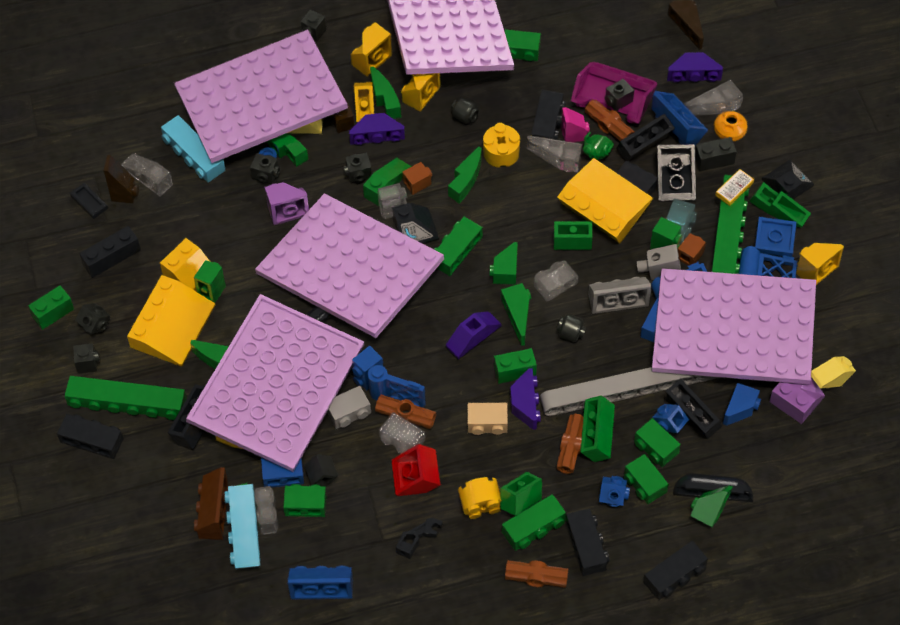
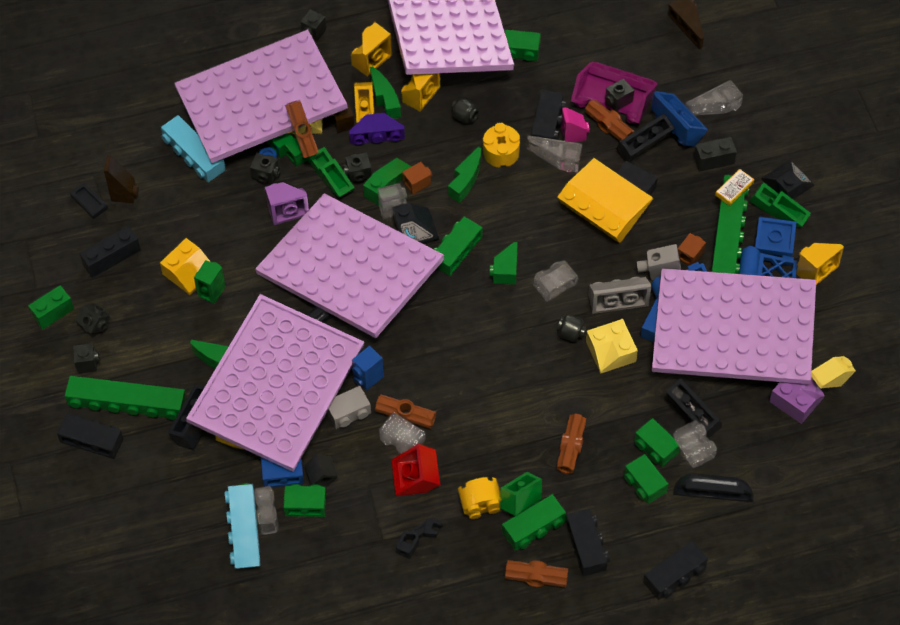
clear slope [120,154,173,196] -> none
yellow slope [127,275,215,367] -> none
reddish brown slope [194,467,229,540] -> none
blue slope [288,566,353,599] -> none
blue piece [368,365,426,408] -> none
dark purple slope [446,312,502,359] -> none
tan brick [468,403,508,435] -> none
green brick [494,348,537,384] -> none
green slope [501,283,531,346] -> none
dark purple slope [510,368,541,430] -> none
light grey beam [540,367,721,416] -> none
green brick [554,221,592,250] -> none
green brick [581,395,615,462] -> none
green hair [583,132,614,160] -> none
blue brick [599,476,630,507] -> none
green brick [650,217,683,250] -> none
blue brick [653,404,689,433] -> none
black slope [657,144,696,201] -> none
clear light blue brick [666,198,697,244] -> none
dark purple slope [667,52,723,82] -> none
green slope [691,485,733,527] -> none
light orange piece [714,111,747,141] -> none
blue slope [723,383,761,426] -> none
none -> dark orange piece [285,100,319,158]
none -> green slope [308,147,355,198]
none -> light yellow slope [586,319,638,374]
none -> clear brick [673,420,717,468]

